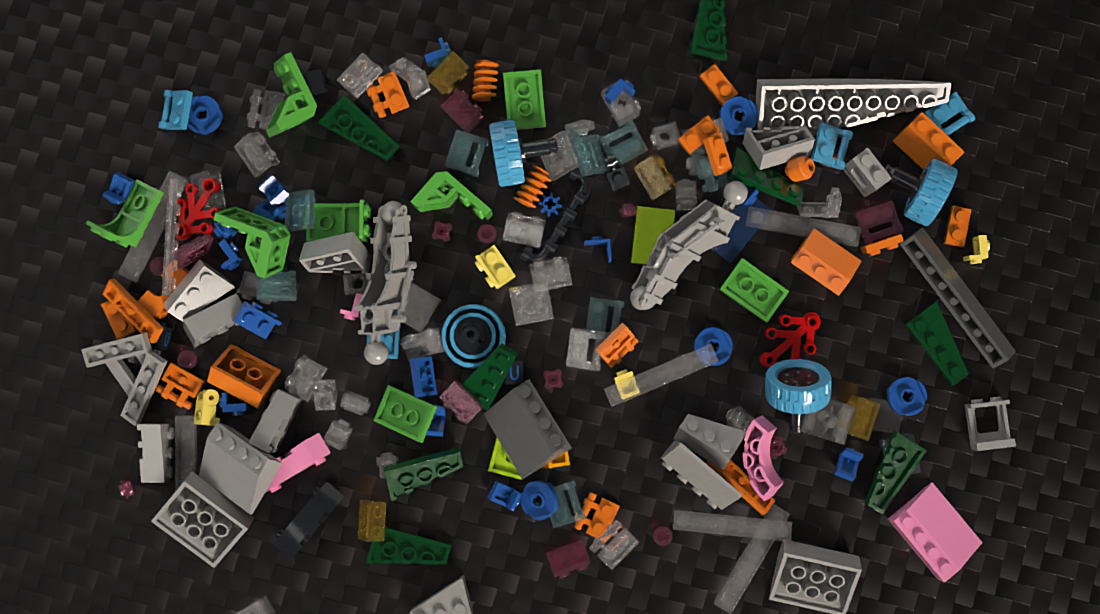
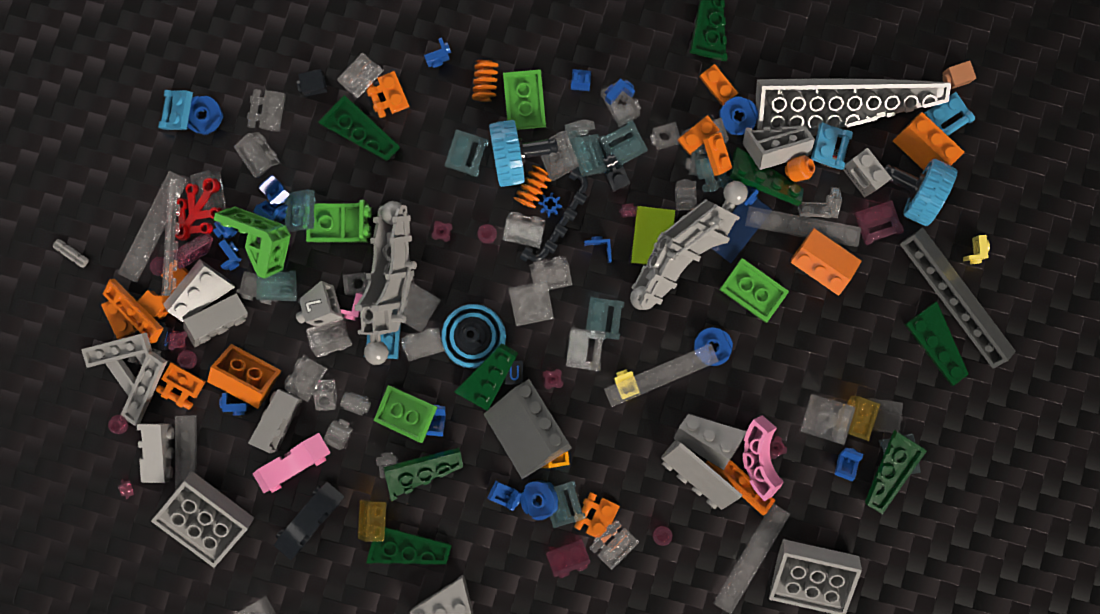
bright green bracket [86,179,164,248] -> none
blue bracket [102,172,135,205] -> none
light yellow leg [194,389,220,426] -> none
light grey slope [199,422,282,515] -> none
blue bracket [232,301,282,339] -> none
bright green bracket [266,52,317,138] -> none
light grey wedge [299,232,372,274] -> none
clear bracket [389,57,431,99] -> none
blue bracket [409,356,437,398] -> none
bright green bracket [411,172,493,220] -> none
clear yellow bracket [426,51,469,95] -> none
clear pink bracket [439,380,483,424] -> none
clear pink bracket [440,88,483,134] -> none
light yellow bracket [474,245,516,289] -> none
lime tile [488,438,523,480] -> none
orange plate [595,323,639,368] -> none
clear yellow bracket [633,155,676,200] -> none
clear plate [673,510,792,542] -> none
clear head [726,406,754,431] -> none
red plant [760,312,821,368] -> none
dark azure wheel [765,359,832,433] -> none
orange plate [860,234,904,256] -> none
blue plate [886,377,927,416] -> none
bright pink slope [888,482,982,583] -> none
orange plate [943,206,971,247] -> none
light grey window [965,396,1016,451] -> none
none -> light grey axle [53,239,89,267]
none -> clear pink plate [108,415,128,434]
none -> clear pink plate [167,331,187,350]
none -> light grey torso [296,281,342,326]
none -> clear bracket [306,317,352,357]
none -> blue tile [571,69,591,91]
none -> nougat brick [943,61,976,90]

